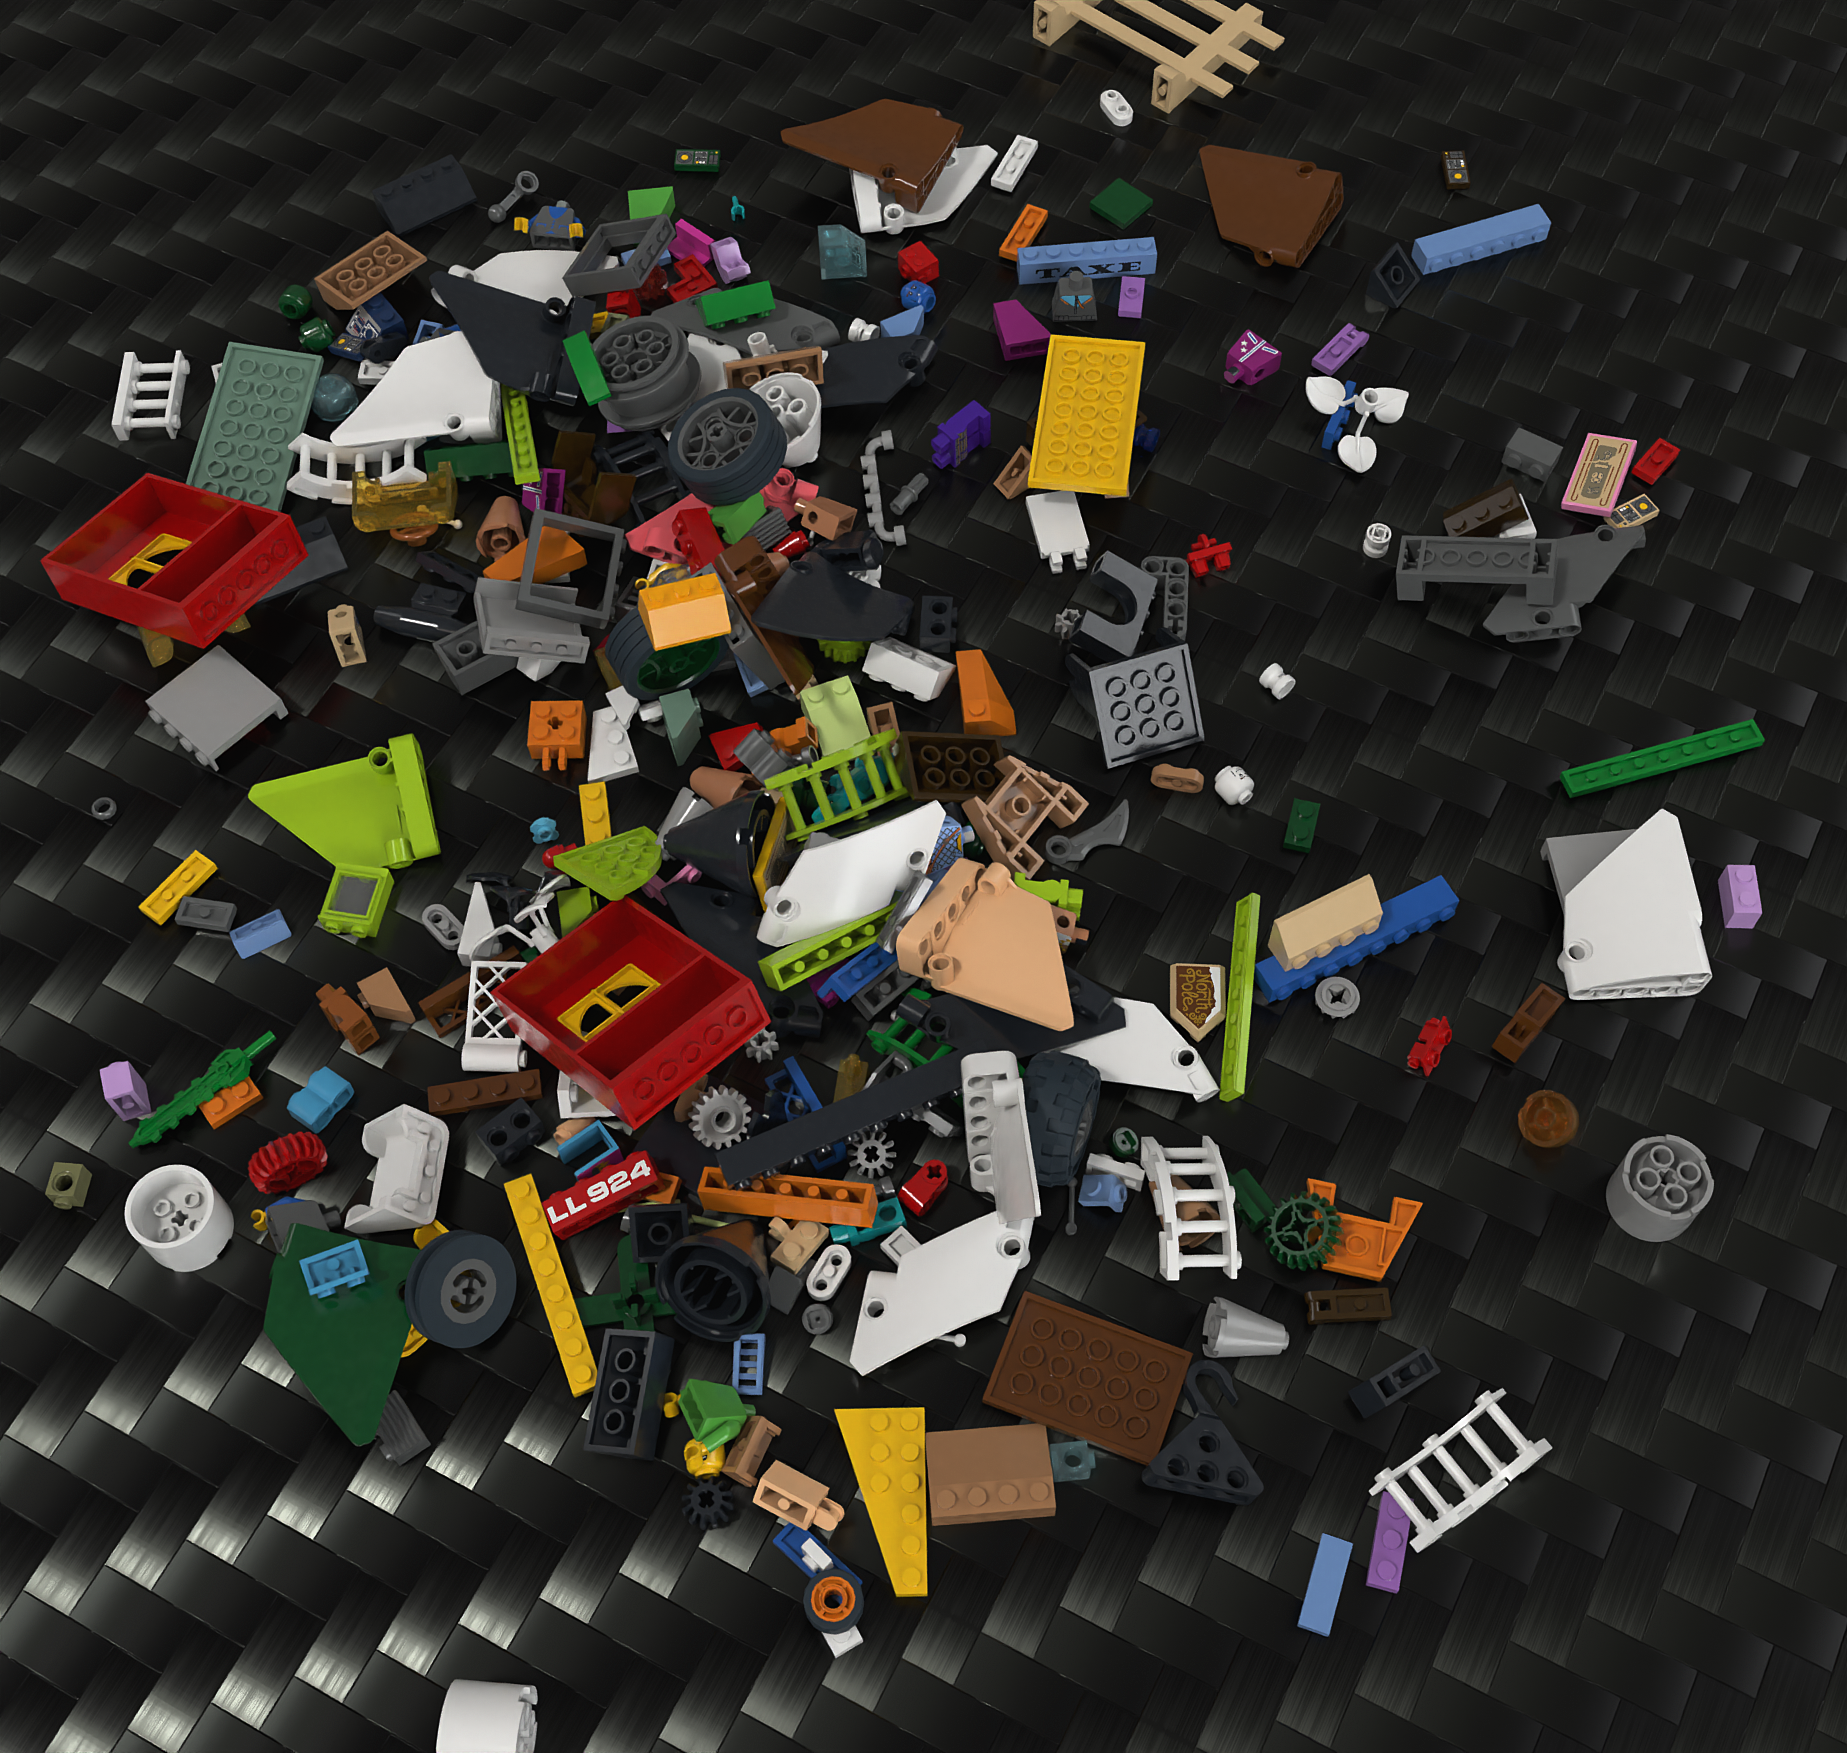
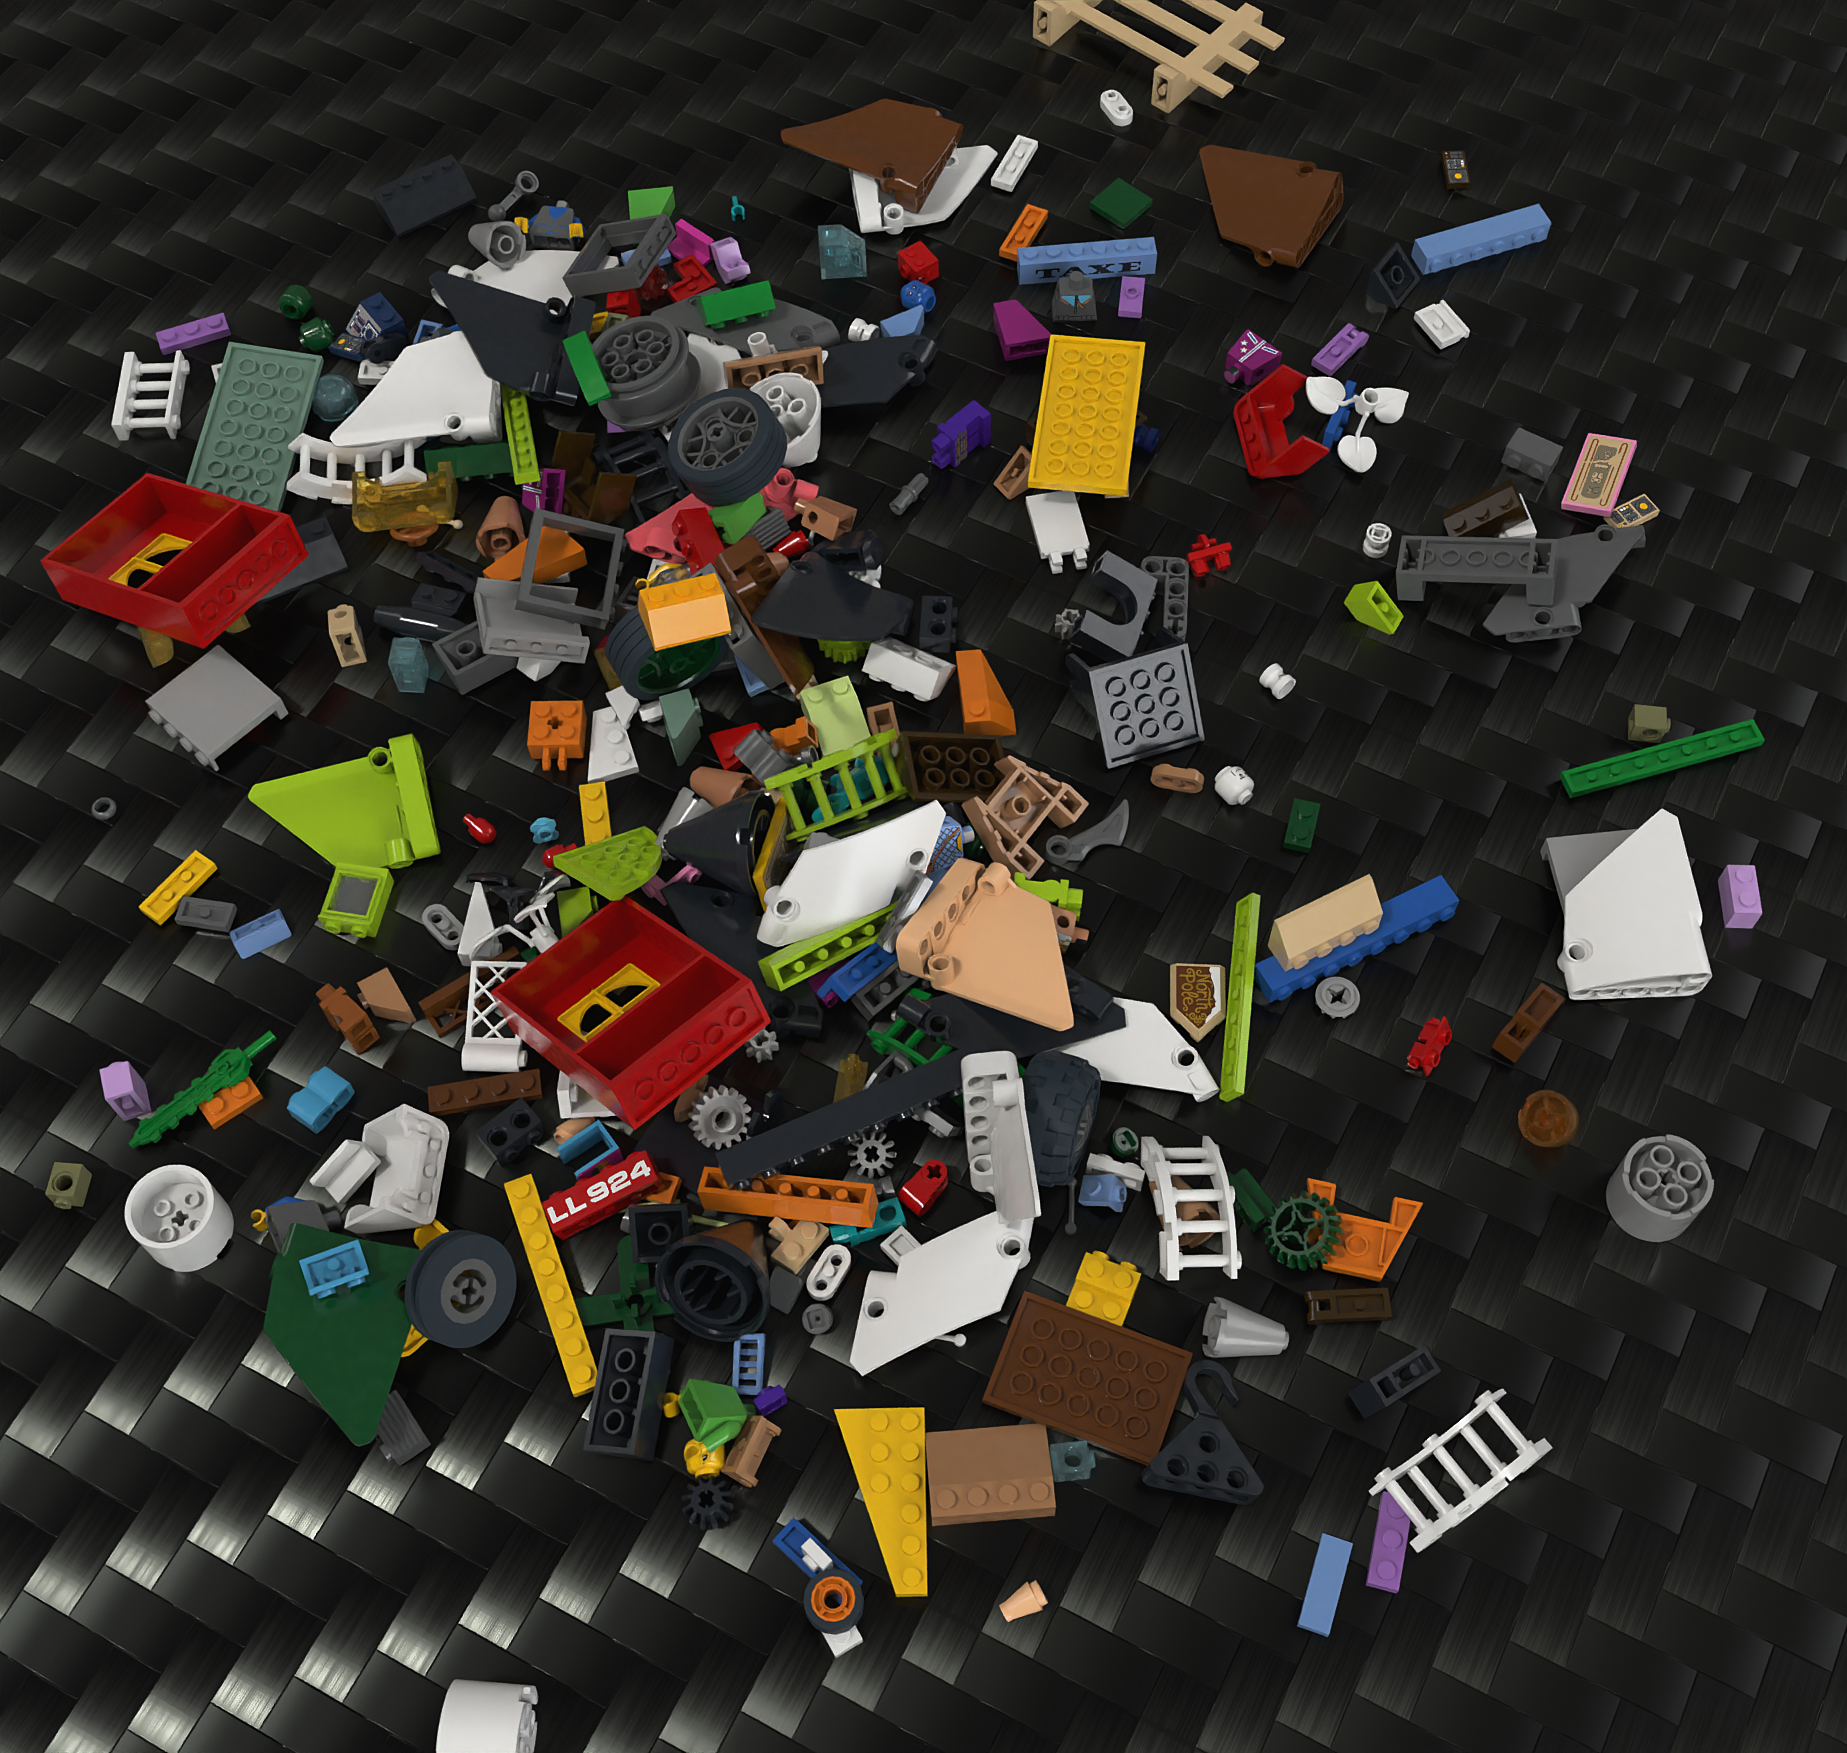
red gear [248,1132,328,1194] -> none
medium nougat slope [314,231,427,310] -> none
tile [674,149,721,172] -> none
light nougat brick [753,1460,844,1531] -> none
blue fence [764,1056,847,1173] -> none
light grey bar [860,430,907,546] -> none
red plate [1631,438,1680,485] -> none
none -> medium lavender plate [156,313,231,355]
none -> white panel [310,1139,381,1204]
none -> clear light blue brick [388,637,429,693]
none -> red cylinder [463,813,496,844]
none -> light grey cone [468,221,526,268]
none -> dark purple plate [754,1384,788,1417]
none -> light nougat cone [999,1580,1048,1622]
none -> yellow plate [1066,1251,1141,1327]
none -> red windscreen [1233,364,1330,479]
none -> lime slope [1344,581,1404,635]
none -> white plate [1414,300,1470,349]
none -> olive brick [1628,704,1671,743]

